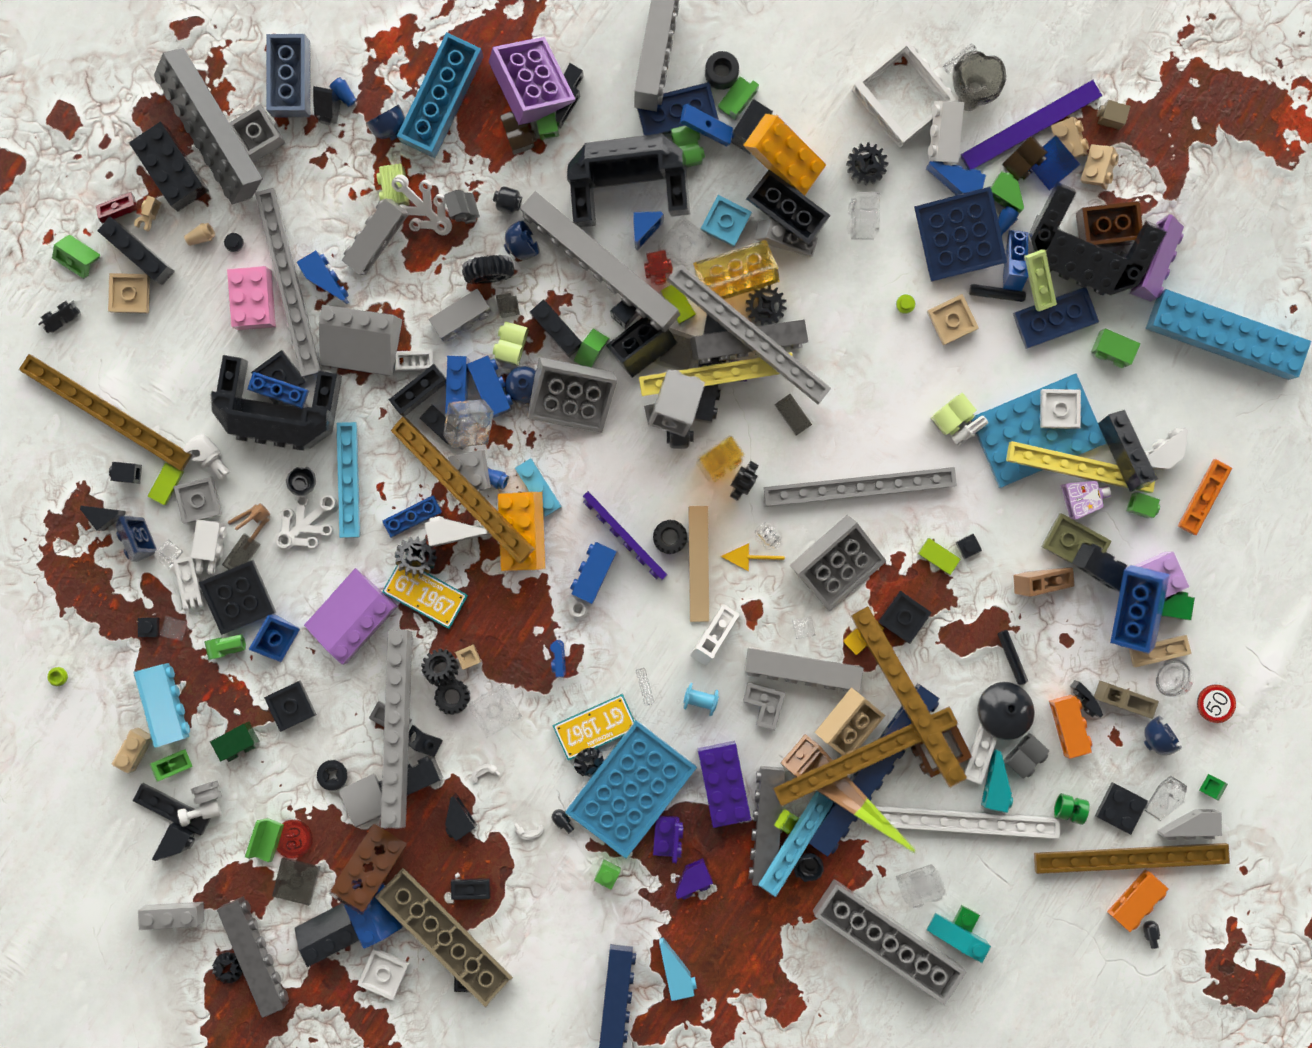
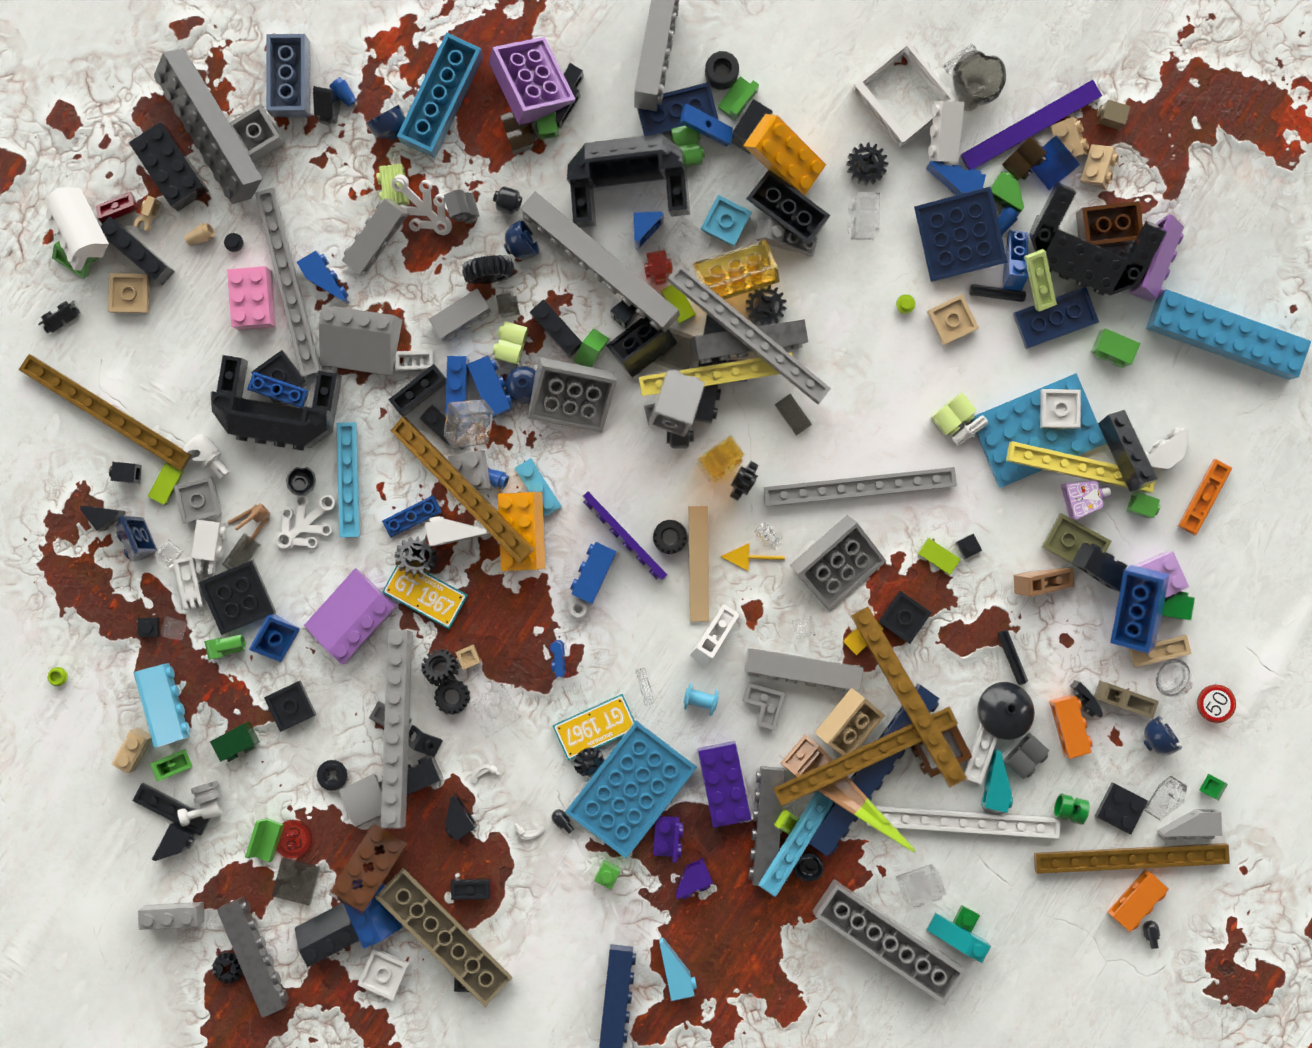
none -> white brick [45,187,109,271]

